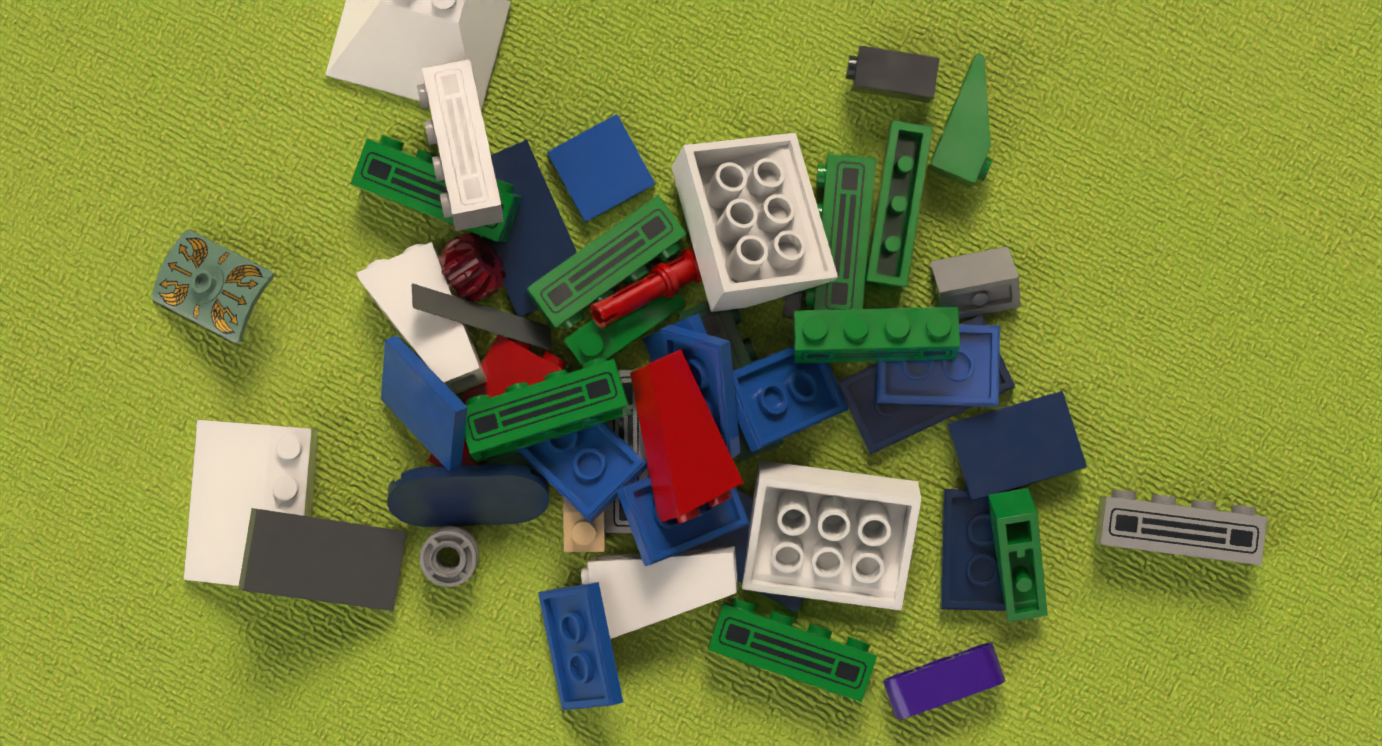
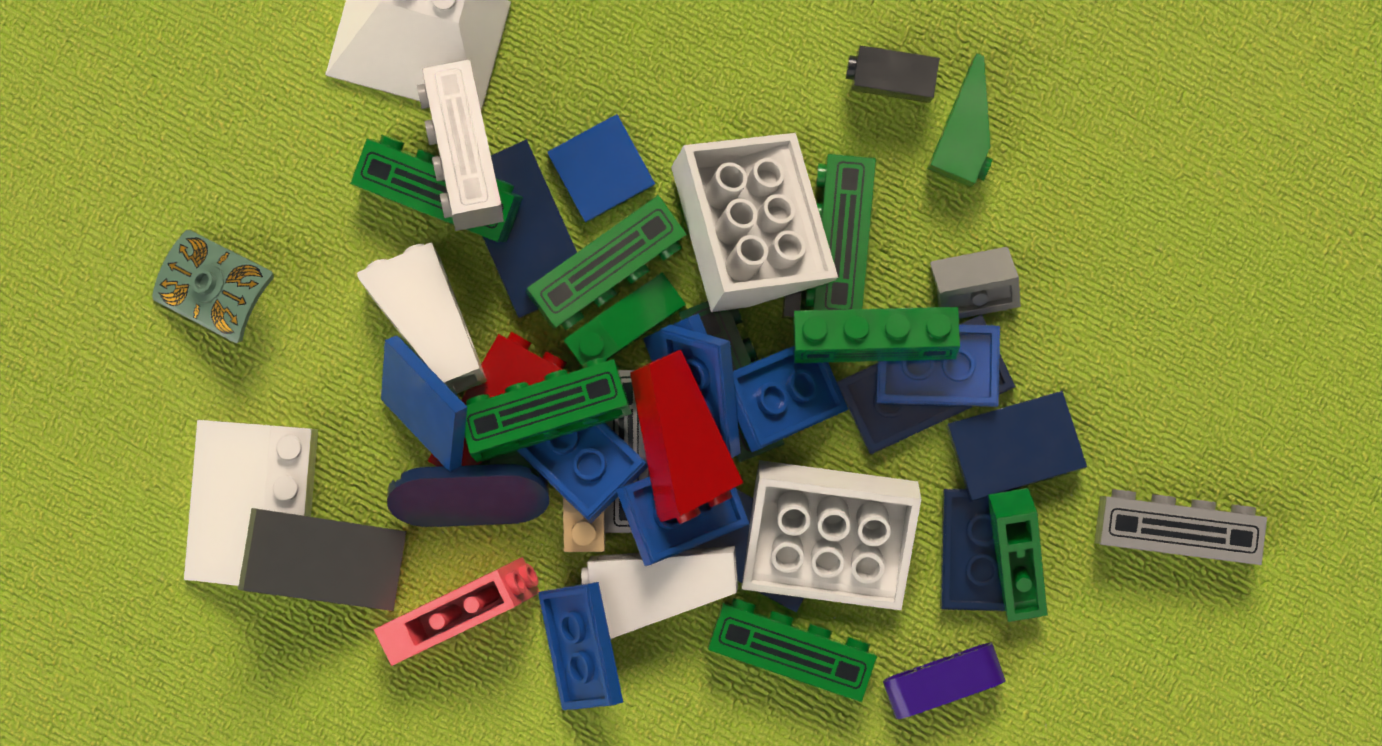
dark grey sticker [411,283,552,350] -> none
light grey wheel [420,525,479,587] -> none
dark red gear [439,232,506,302] -> none
red pin [590,248,702,328] -> none
green brick [865,120,932,290] -> none
none -> coral slope [374,557,540,666]

